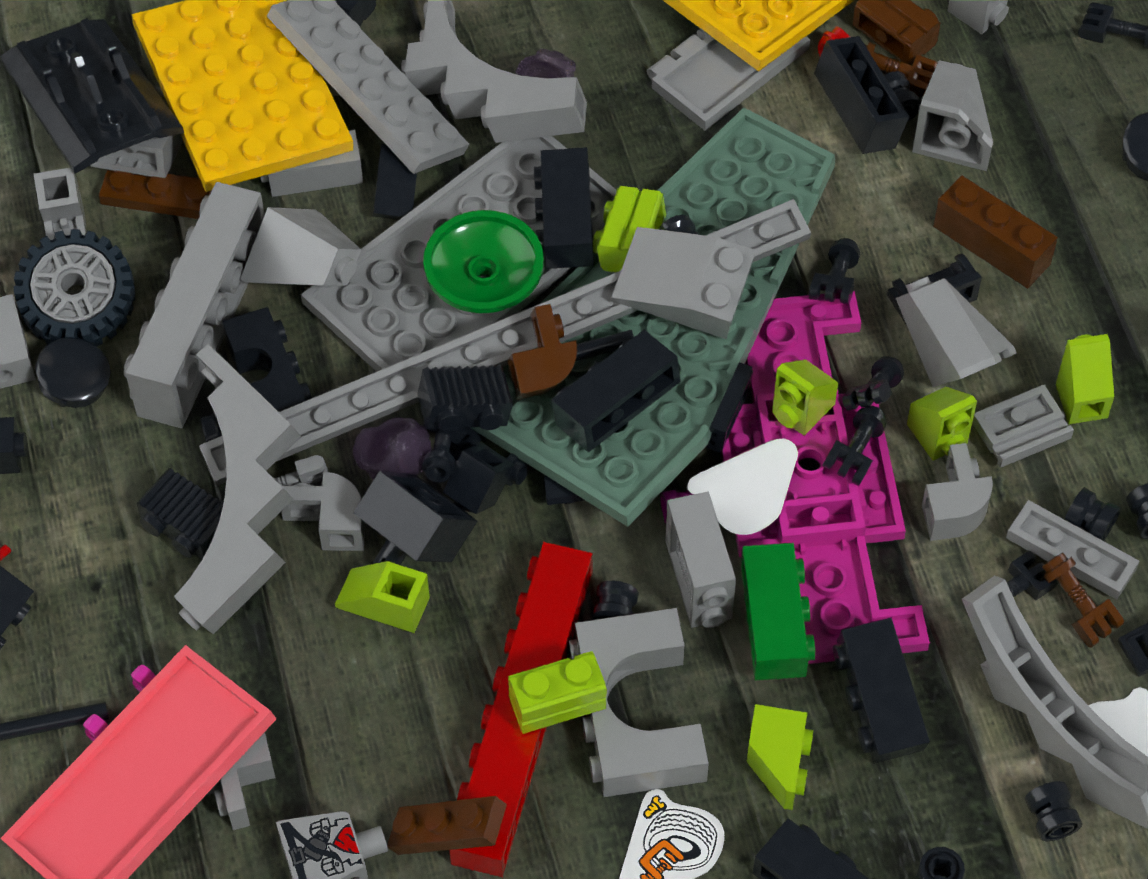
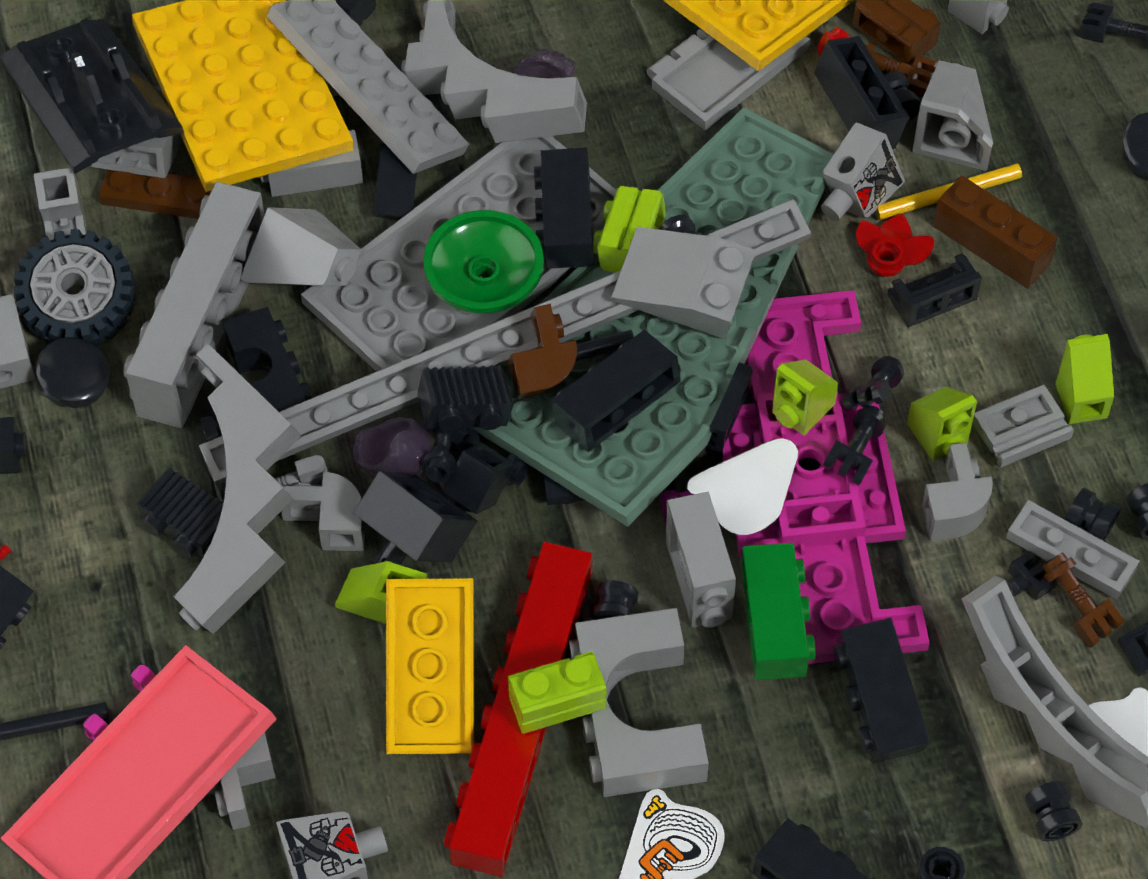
reddish brown plate [387,796,507,855] -> none
lime slope [747,704,814,810] -> none
black hinge [809,238,861,304] -> none
light grey slope [896,276,1016,387] -> none
none -> yellow tile [386,578,474,754]
none -> light grey torso [821,122,905,221]
none -> red plate [856,214,934,277]
none -> yellow bar [875,163,1022,220]

